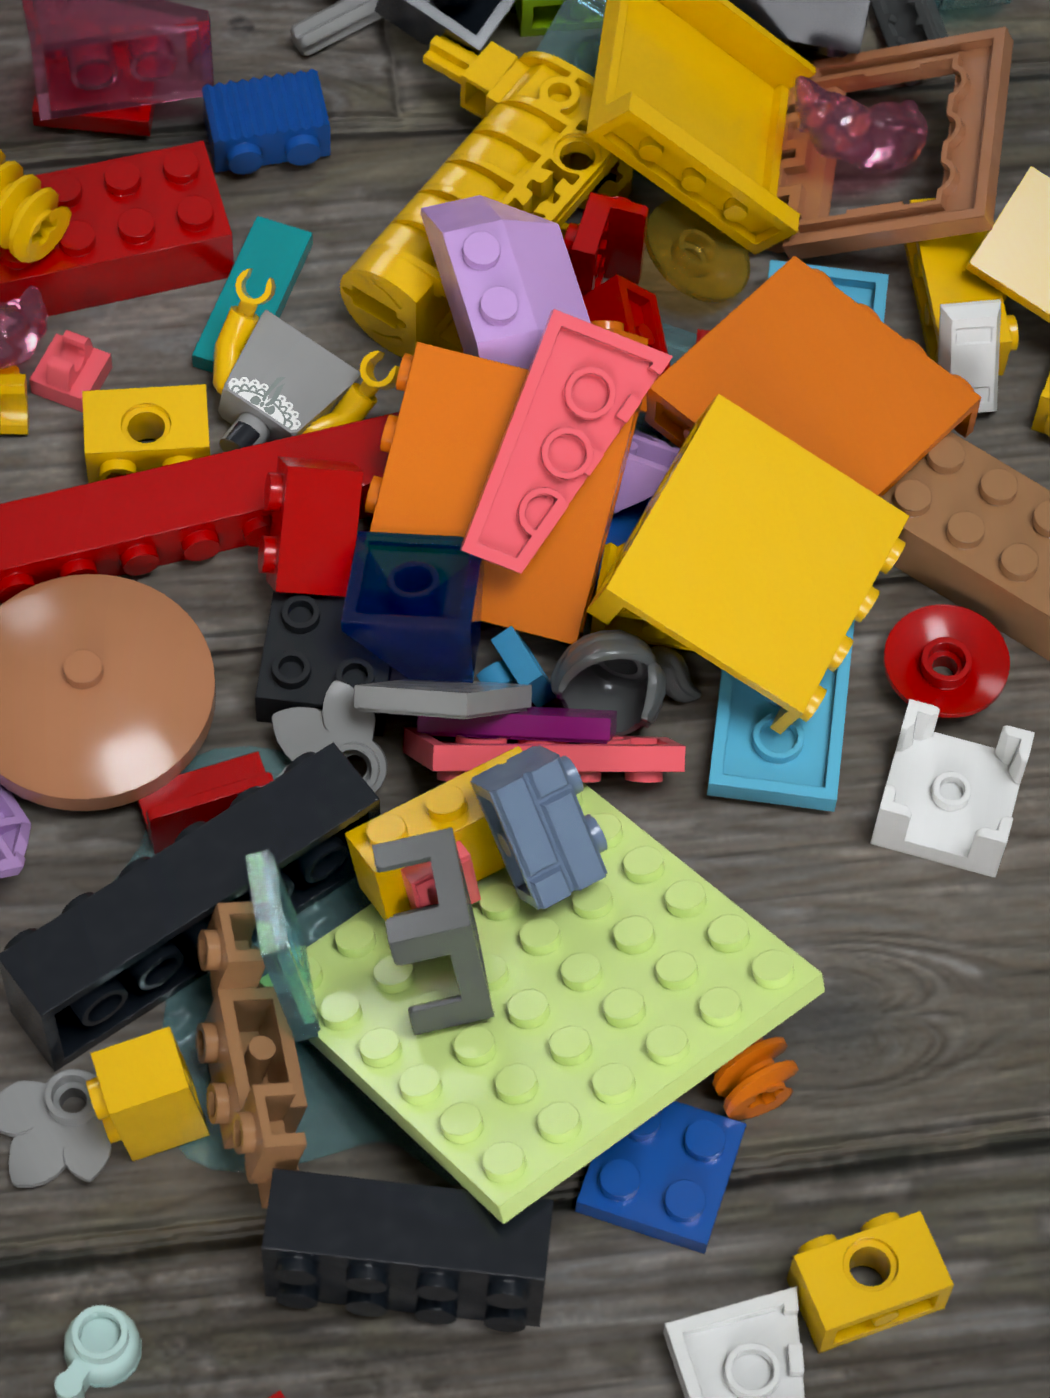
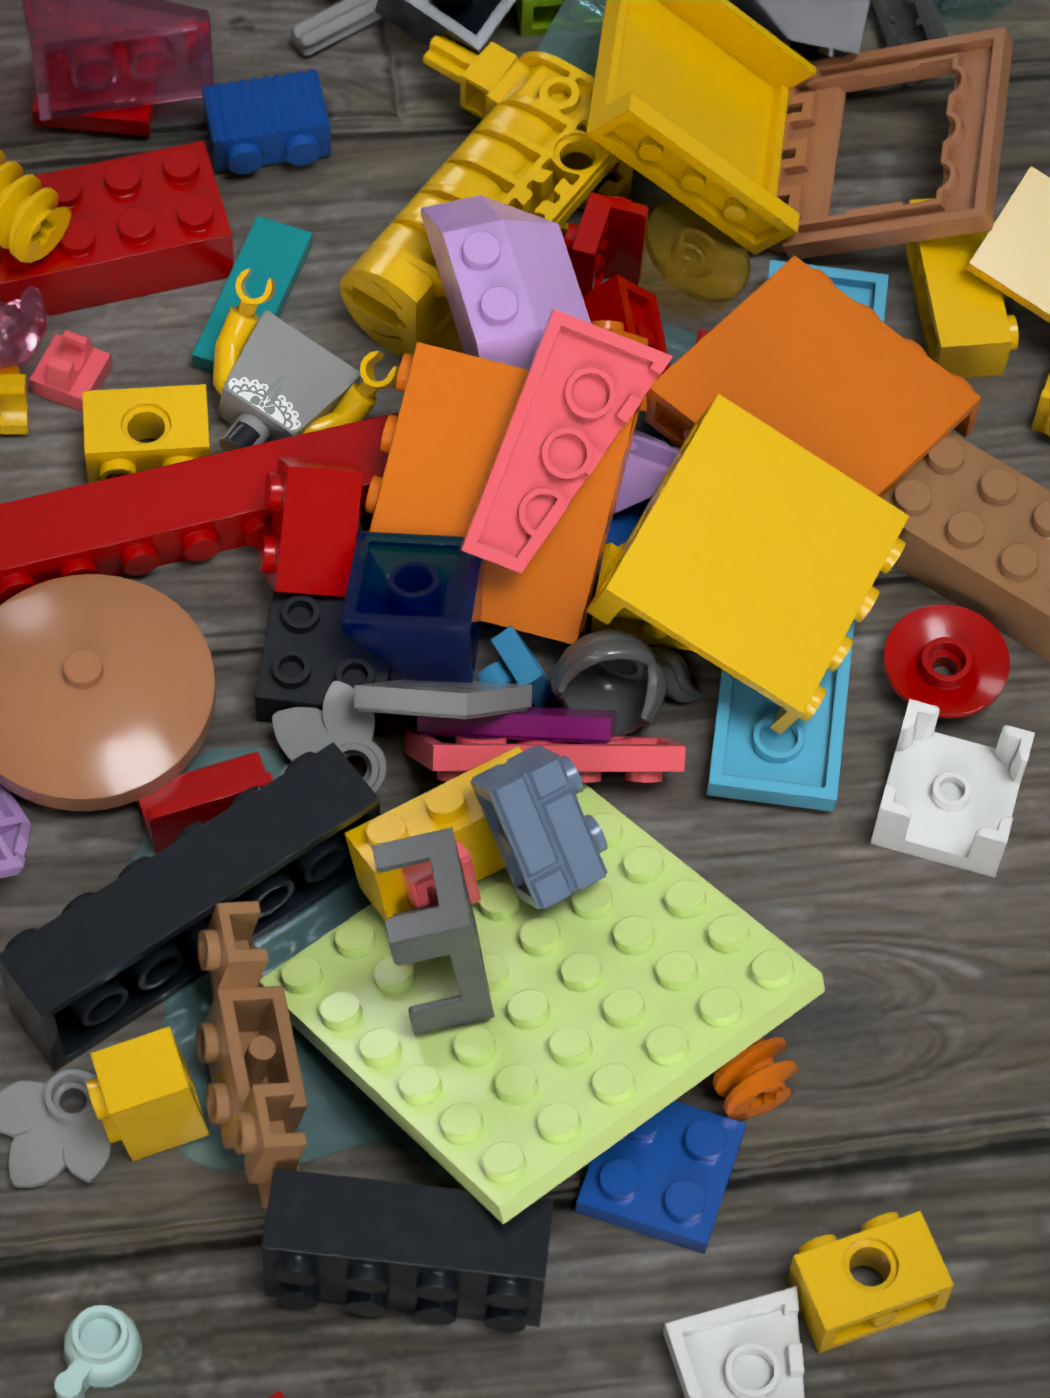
clear light blue tile [245,850,321,1042] -> none
clear pink animal [794,76,928,173] -> none
white tile [938,299,1001,413] -> none

